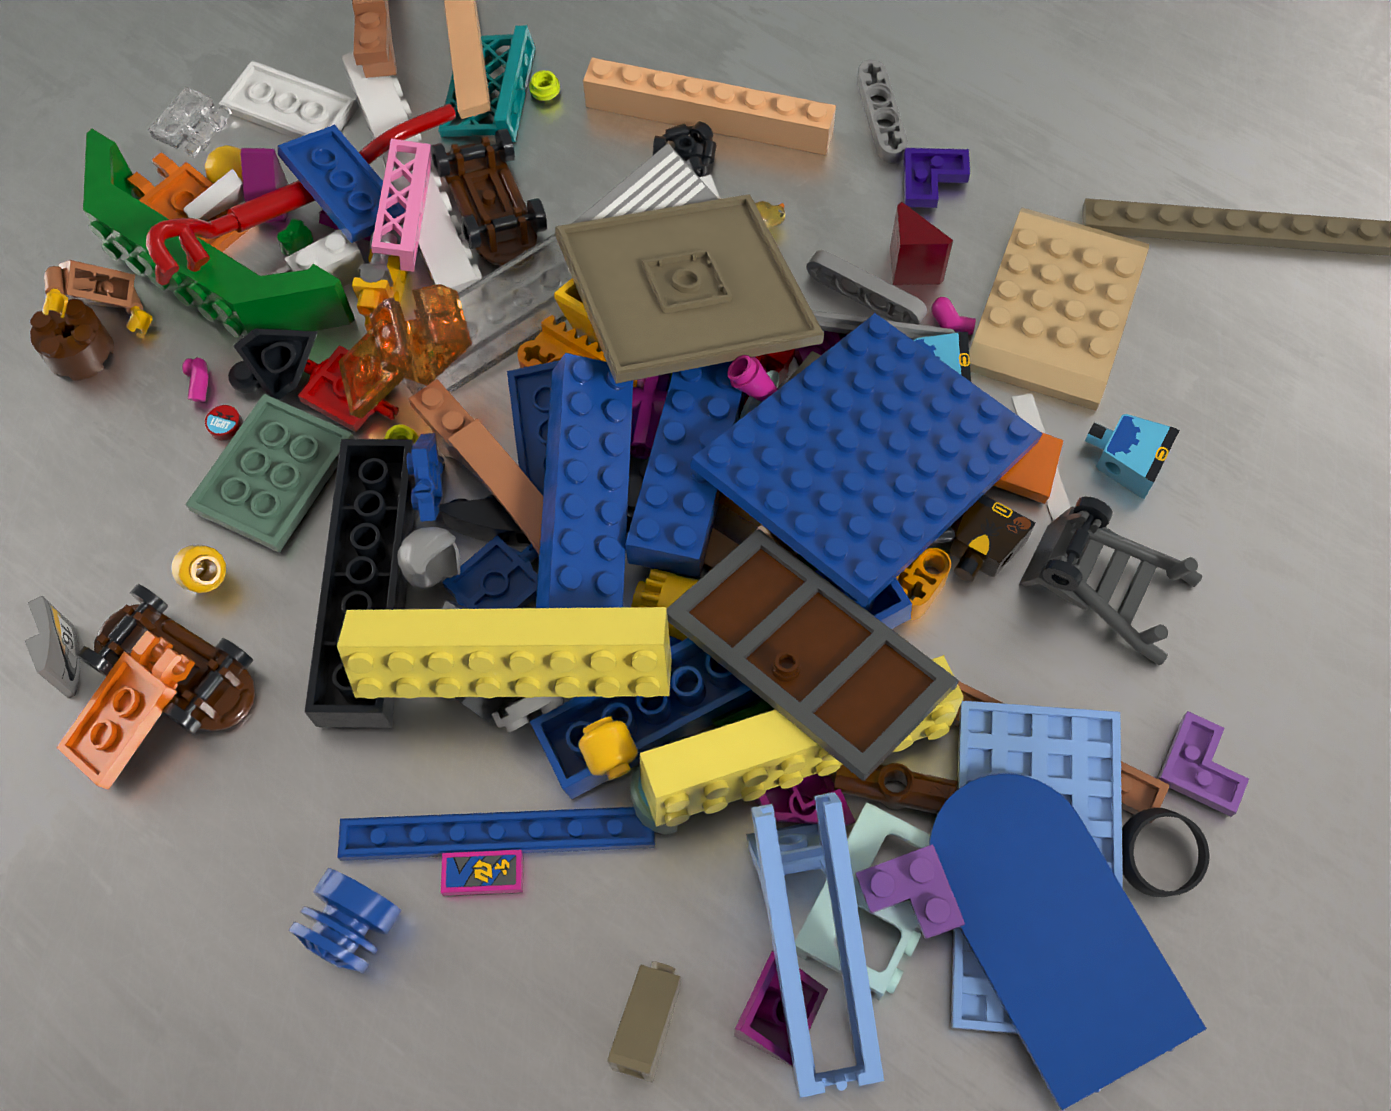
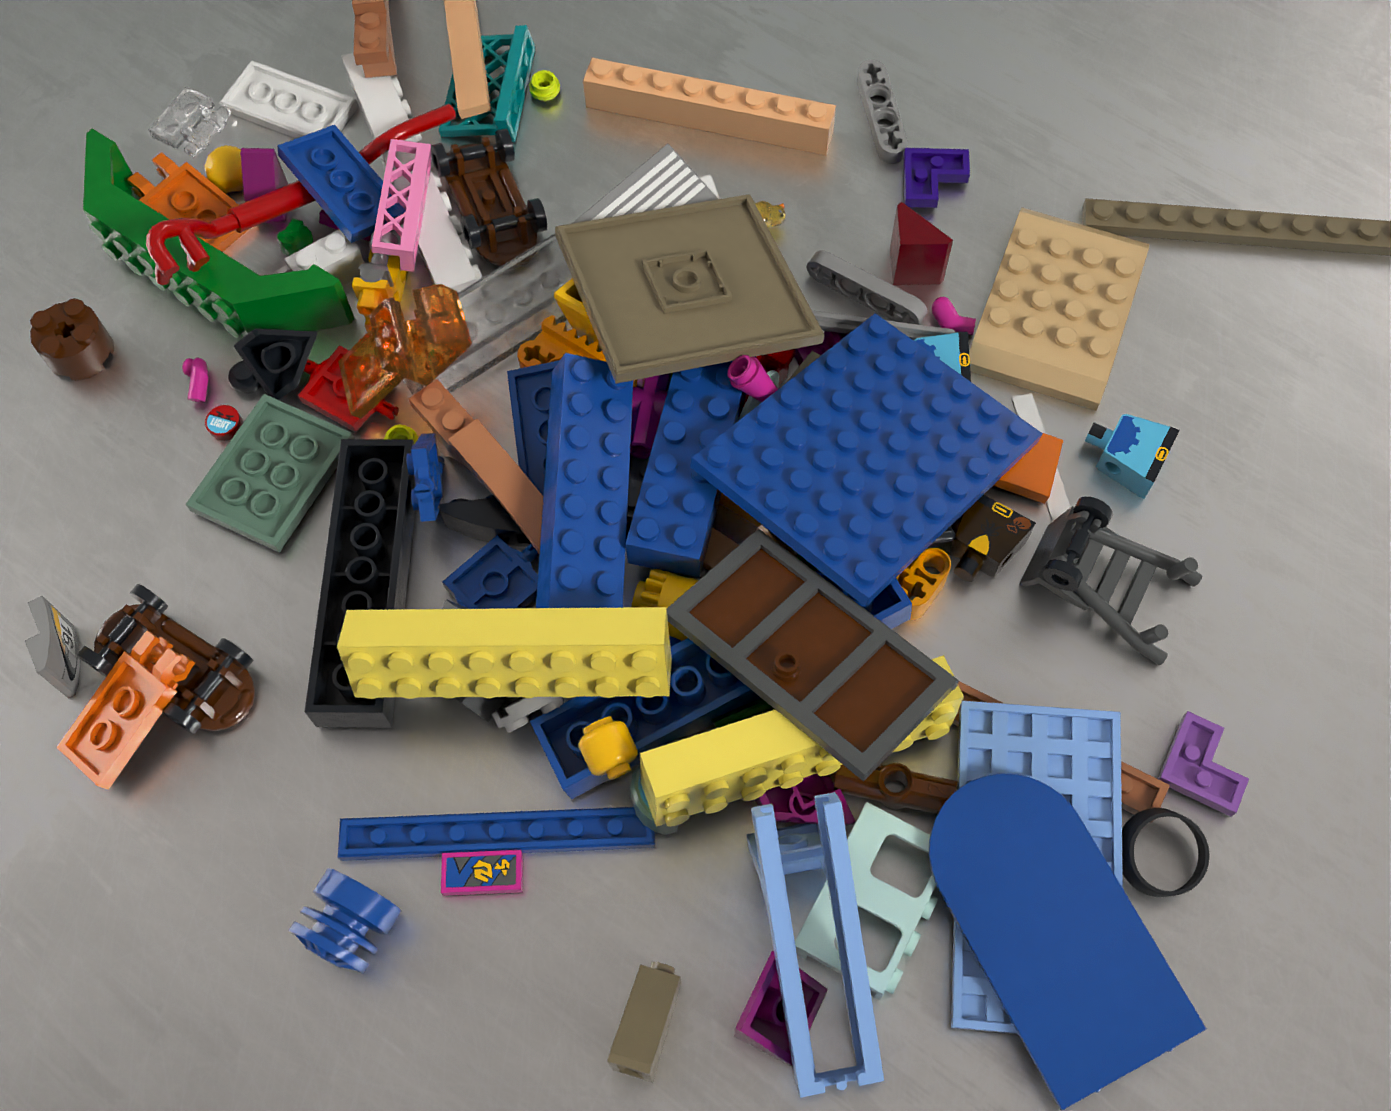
nougat torso [42,260,153,334] -> none
yellow head [172,545,226,593] -> none
white piece [183,169,244,221] -> none
light grey hair [397,527,461,589] -> none
black piece [653,122,717,177] -> none
medium lavender plate [855,844,965,940] -> none

